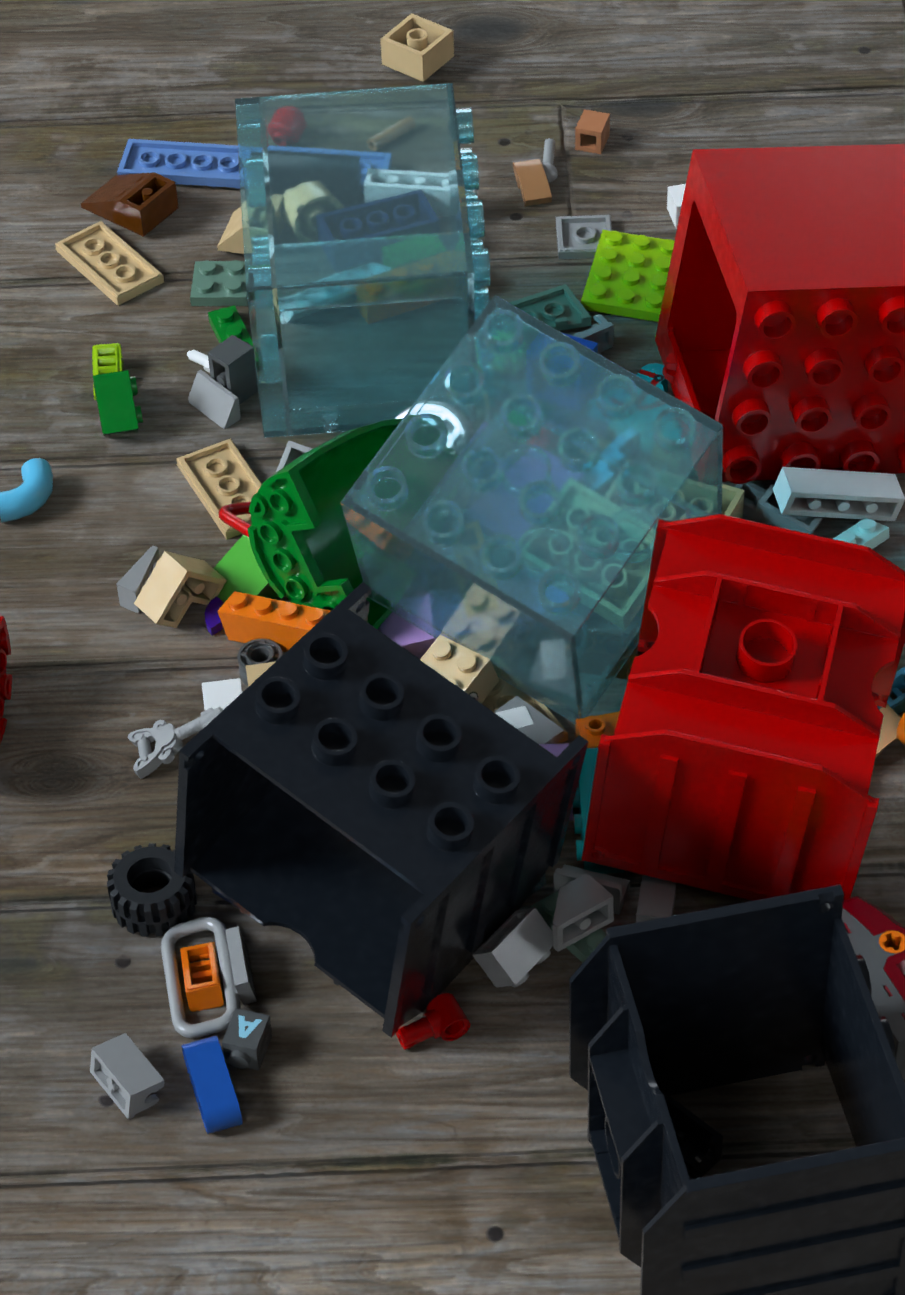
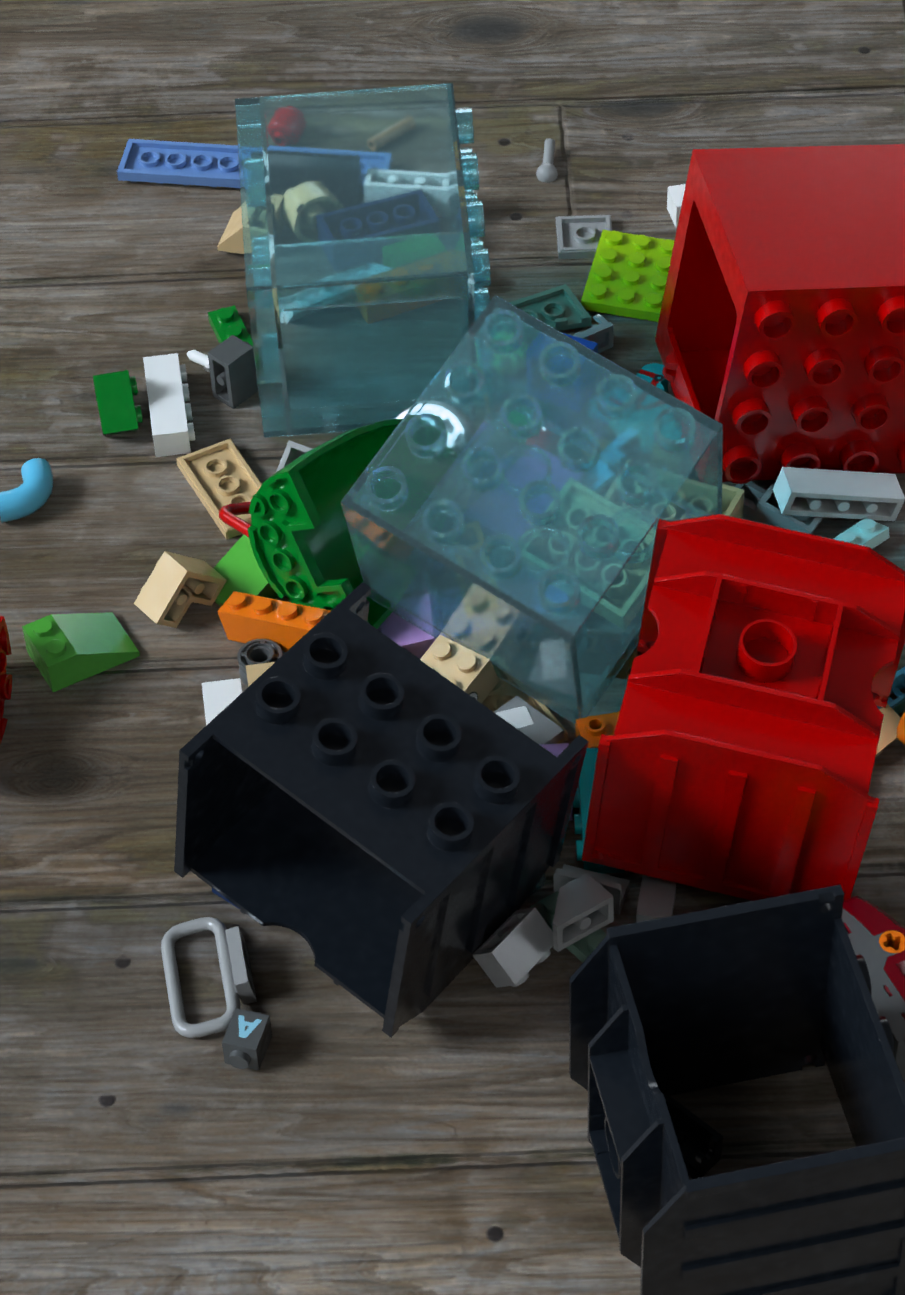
tan tile [55,221,164,306] -> none
reddish brown slope [81,172,179,237] -> none
light grey hinge [90,1033,165,1120] -> none
lime slope [92,343,123,400] -> none
black tyre [107,843,197,937] -> none
light grey slope [116,545,160,613] -> none
light grey piece [128,707,223,779] -> none
orange slope [180,942,224,1012] -> none
blue beam [181,1035,243,1134] -> none
light grey slope [188,370,241,429] -> none
sand green plate [190,260,252,306] -> none
dark purple tile [204,596,224,636] -> none
tan brick [381,14,454,82] -> none
red pin [396,993,470,1050] -> none
medium nougat slope [513,159,552,206] -> none
nougat brick [575,109,610,154] -> none
none -> bright green slope [22,612,140,693]
none -> white brick [143,353,195,457]

